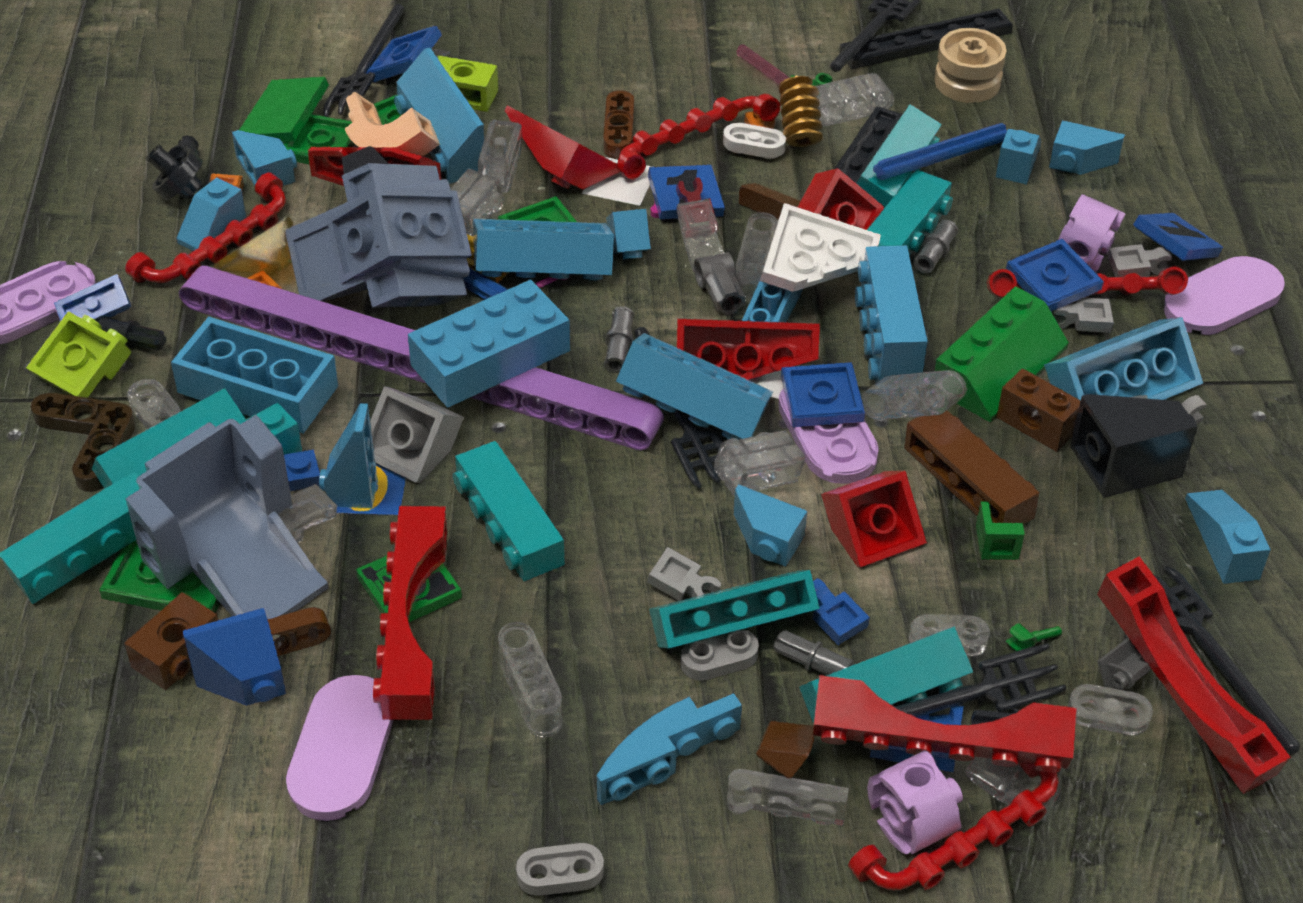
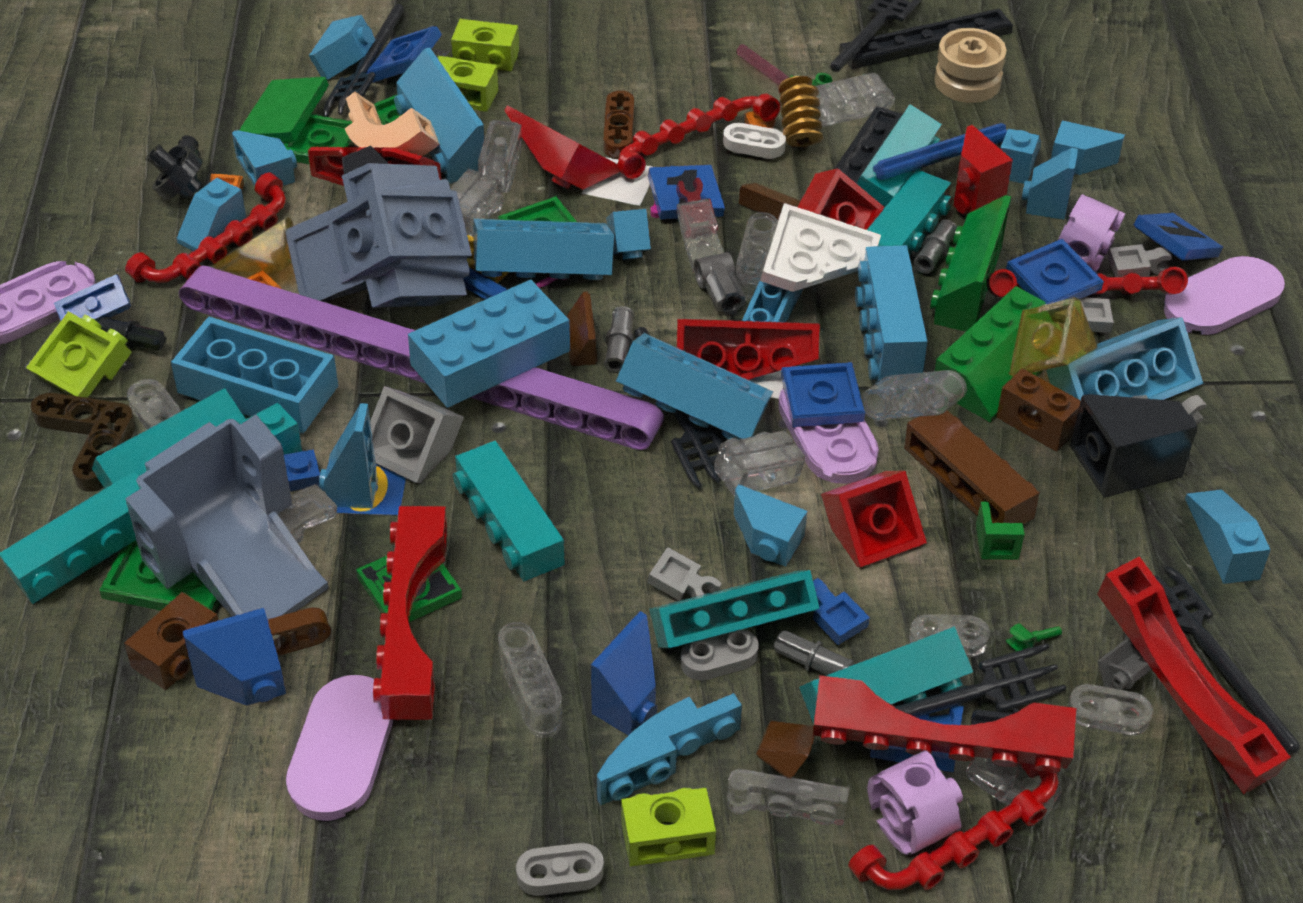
none -> dark azure slope [309,15,376,80]
none -> lime brick [451,19,519,71]
none -> reddish brown slope [567,291,597,366]
none -> blue slope [591,611,657,736]
none -> lime brick [621,788,716,867]
none -> green slope [930,195,1011,332]
none -> red slope [953,125,1013,217]
none -> clear yellow slope [1009,297,1098,377]
none -> dark azure slope [1021,148,1078,220]

